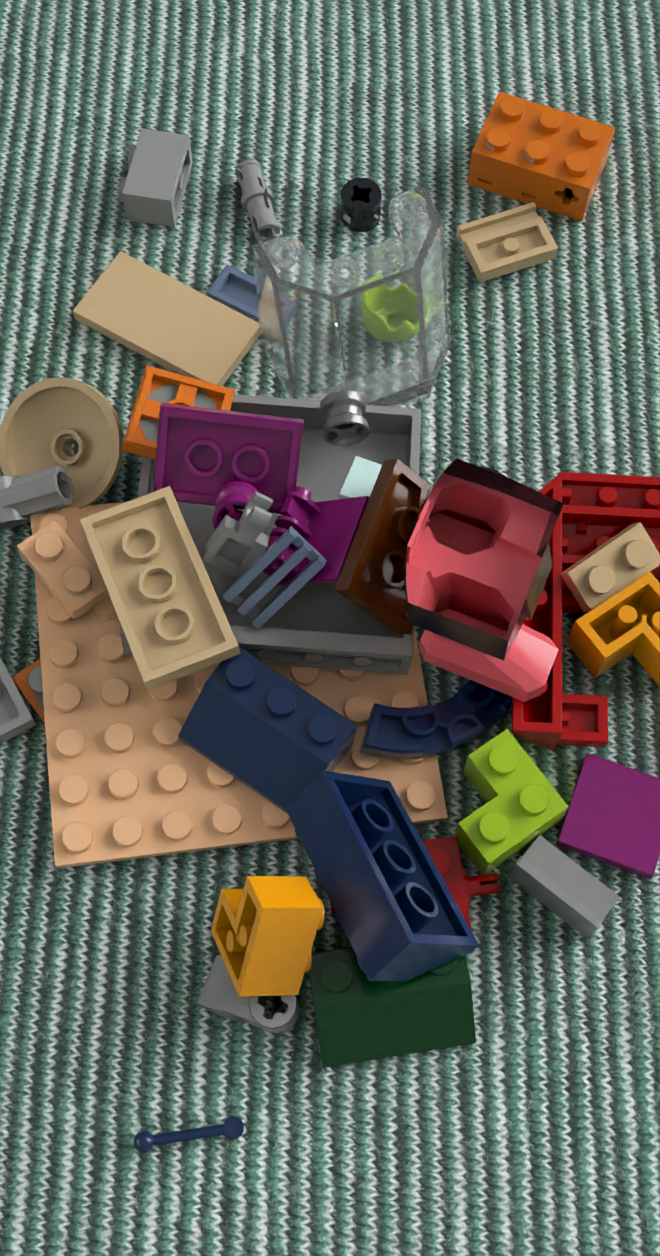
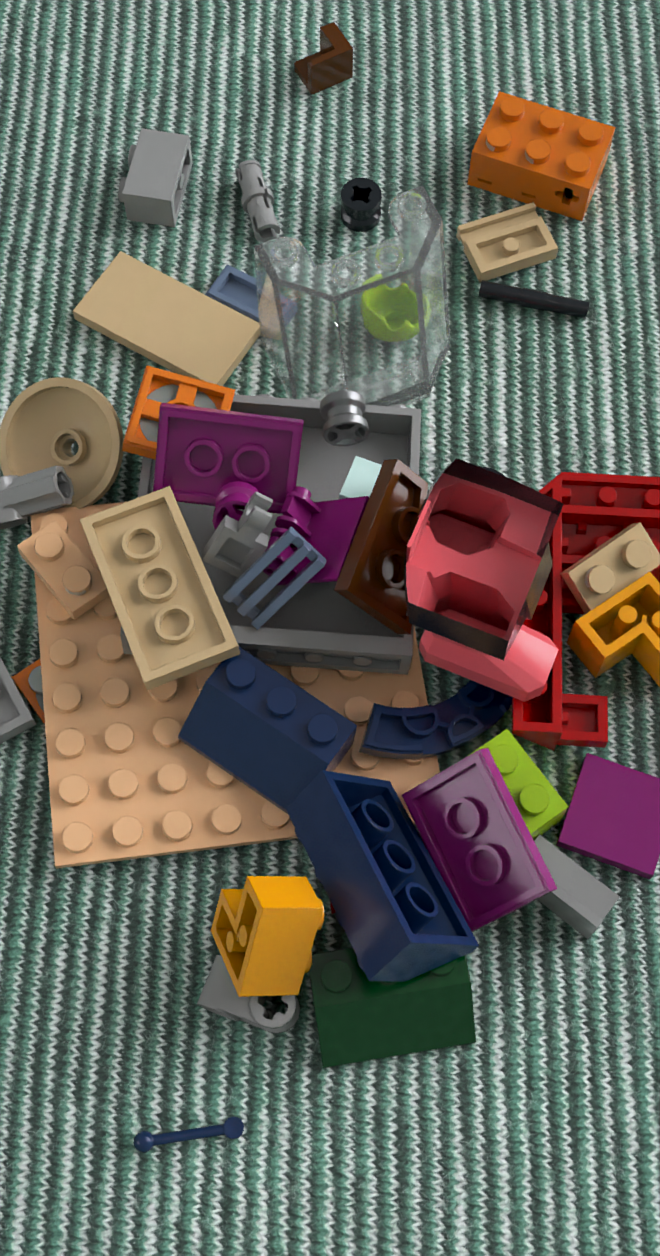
none -> reddish brown panel [294,22,353,95]
none -> magenta tile [402,748,557,932]
none -> black piece [478,280,590,319]

